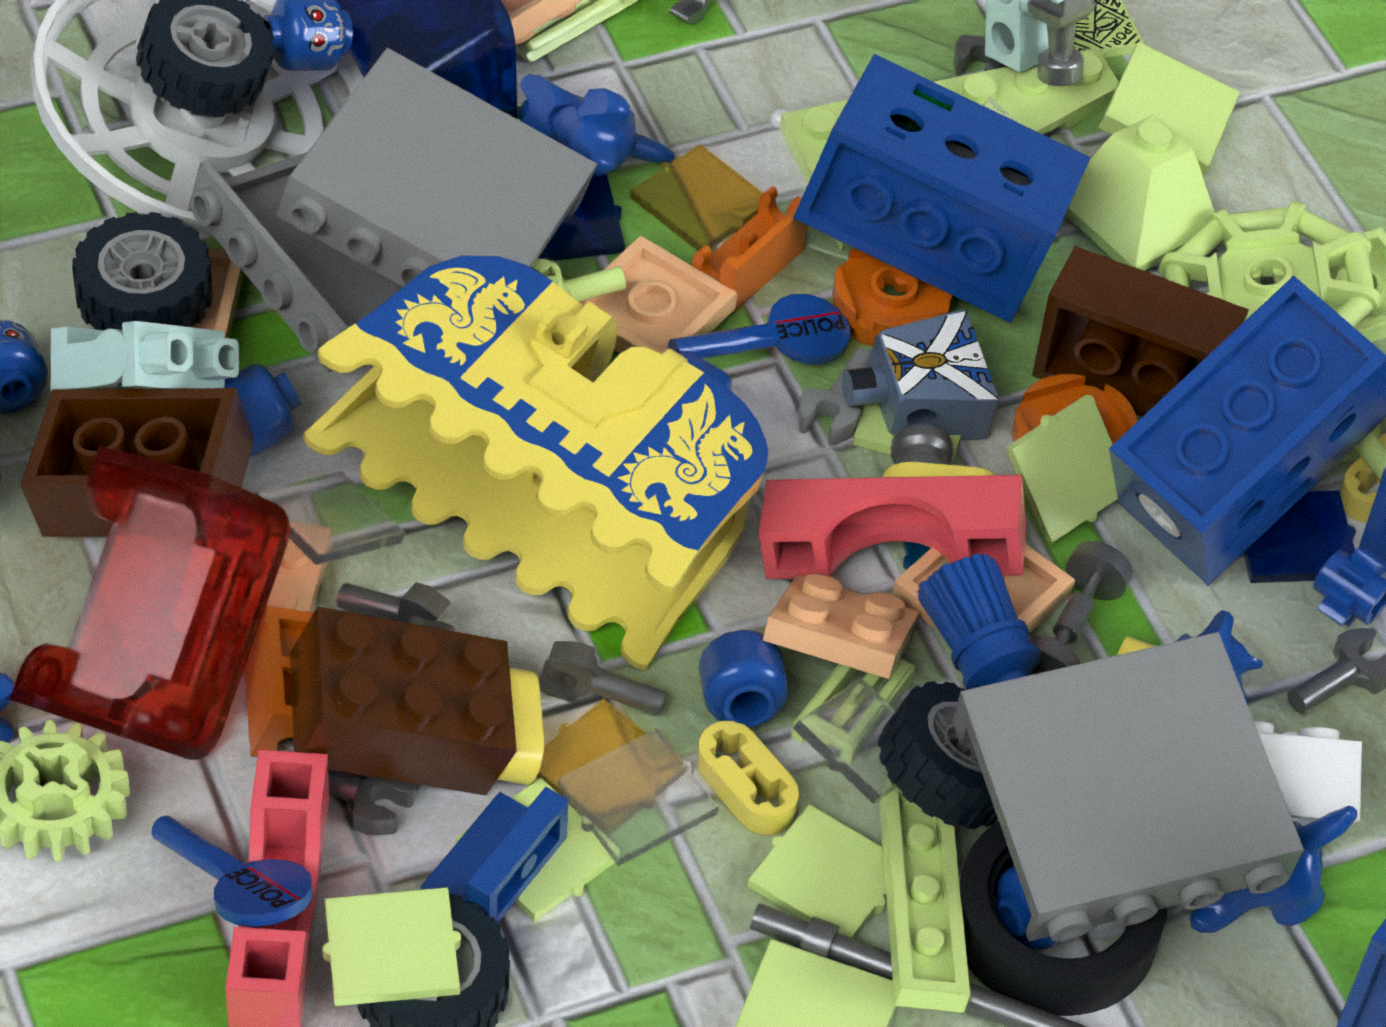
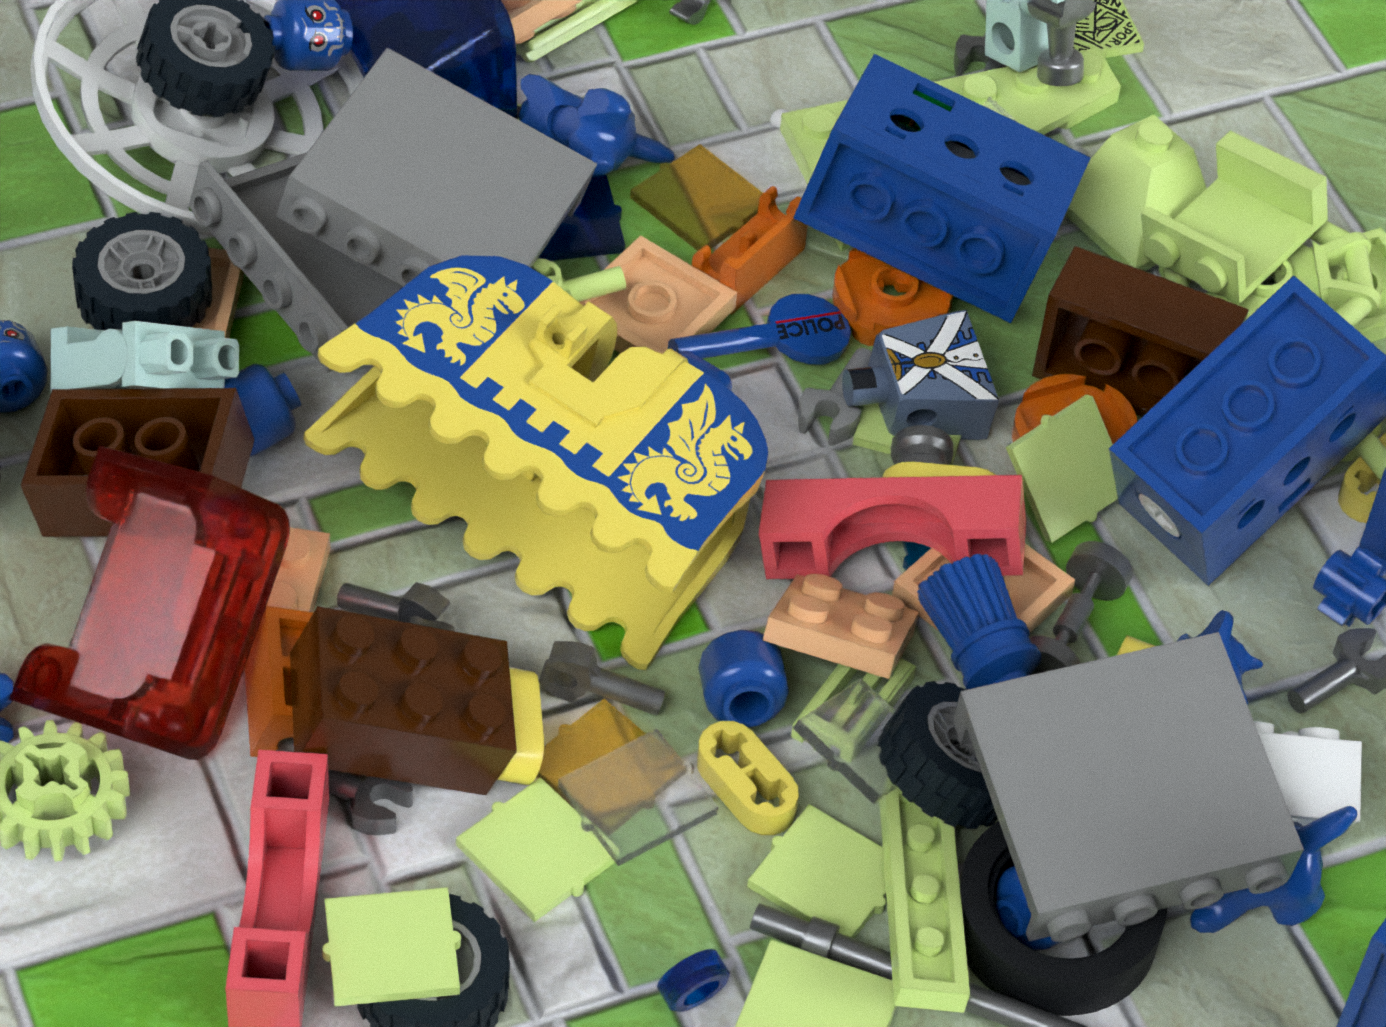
blue piece [151,815,313,927] -> none
clear piece [252,471,405,565] -> none
blue panel [421,786,569,922] -> none
yellowish green tile [1098,41,1240,176] -> none
clear blue piece [1243,490,1356,583] -> none
none -> clear blue tile [657,949,730,1012]
none -> yellowish green panel [1141,130,1328,304]

